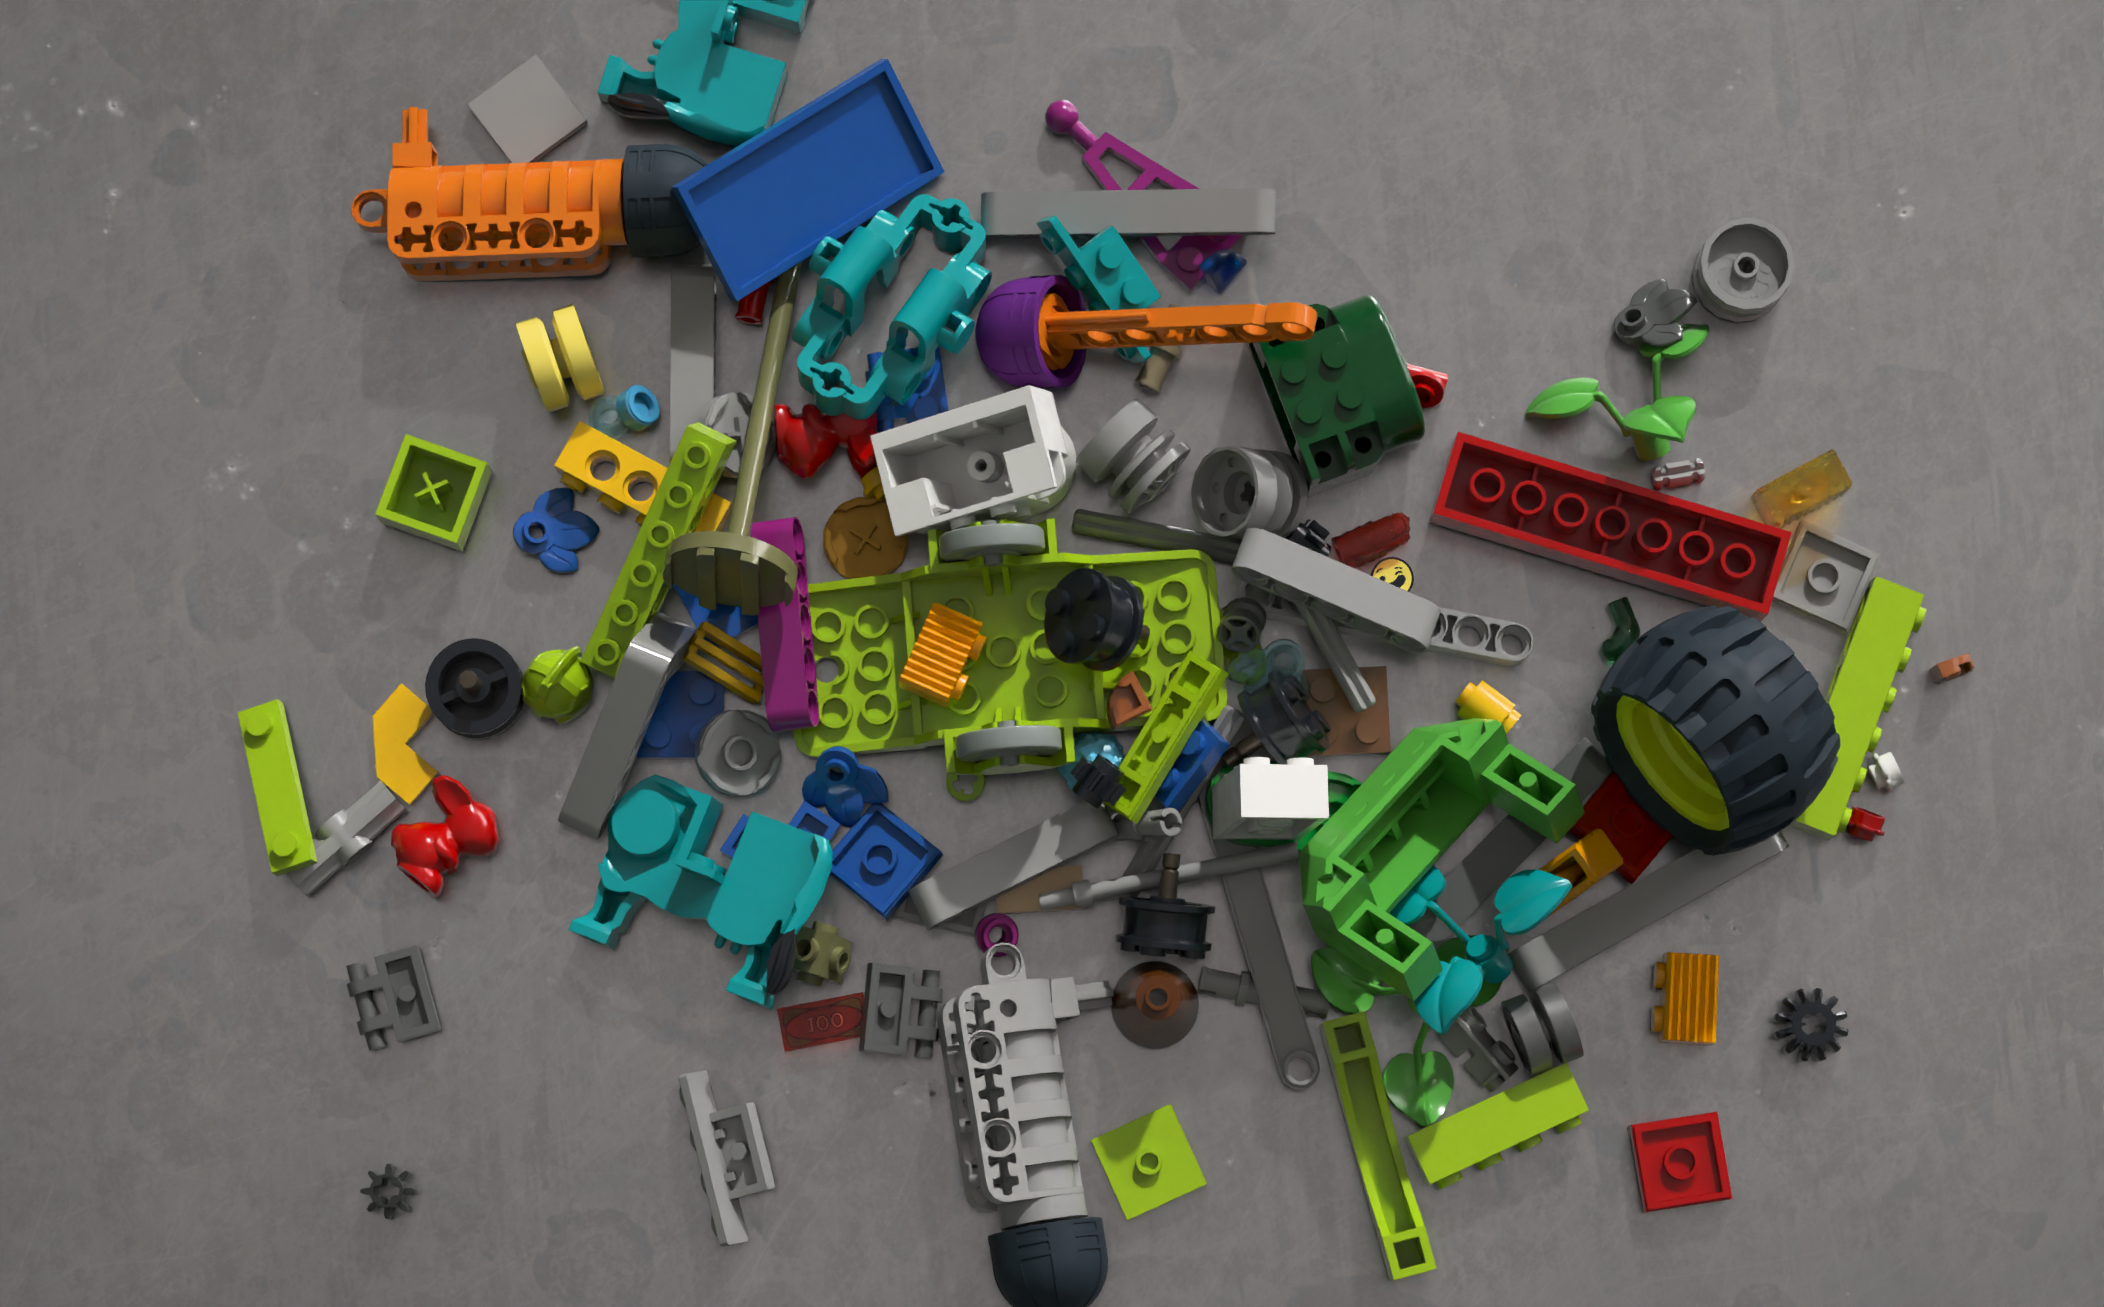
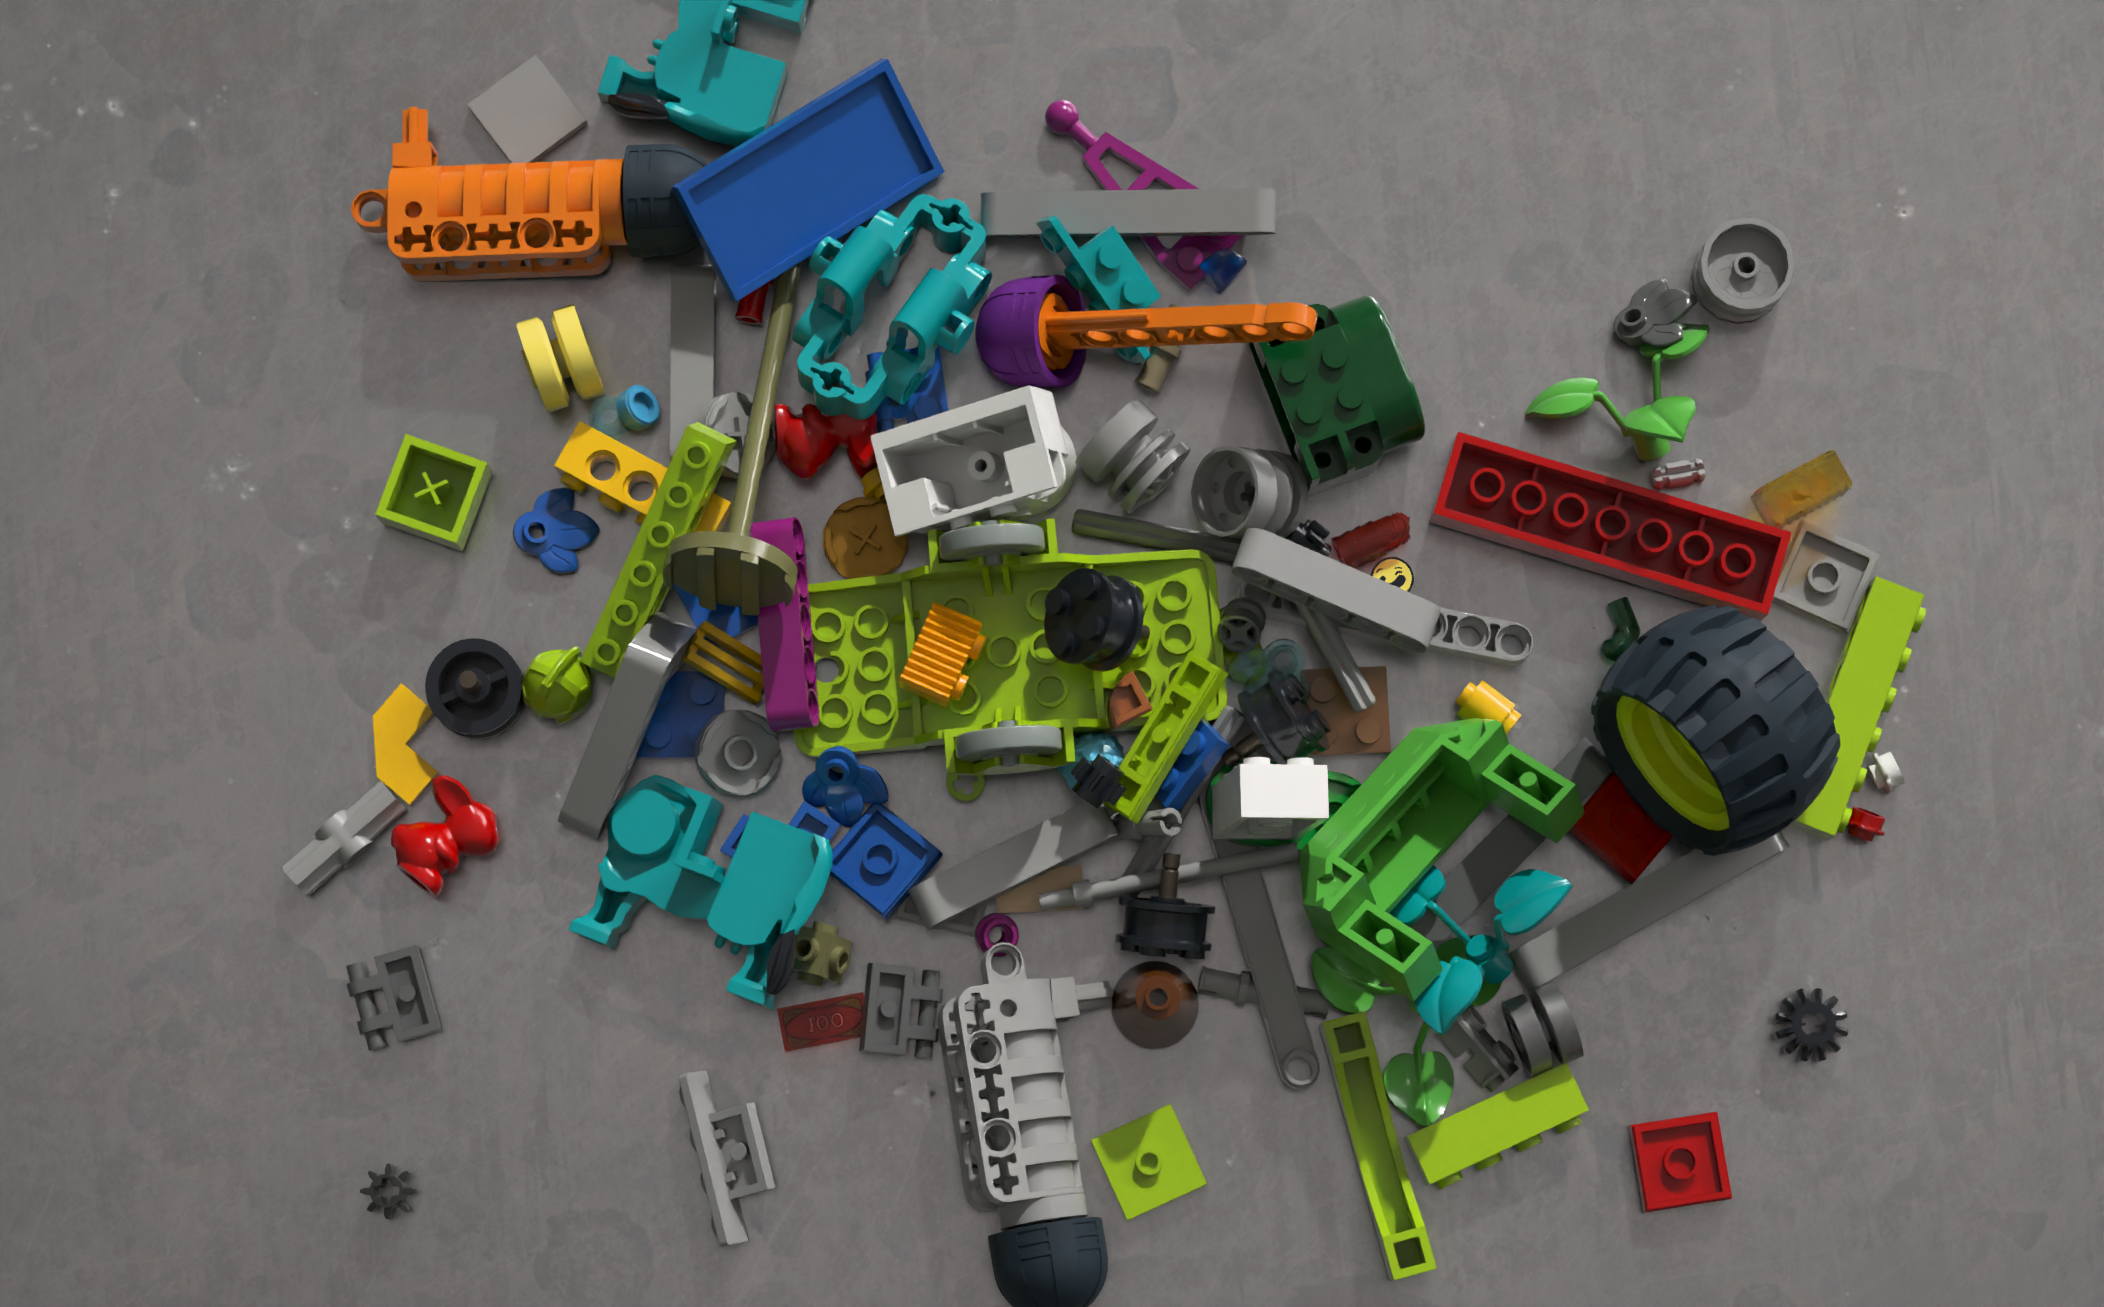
lime plate [237,699,318,877] -> none
red plate [1407,364,1449,408] -> none
light orange brick [1539,828,1623,917] -> none
light orange brick [1651,952,1720,1045] -> none
dark orange tile [1929,653,1975,685] -> none

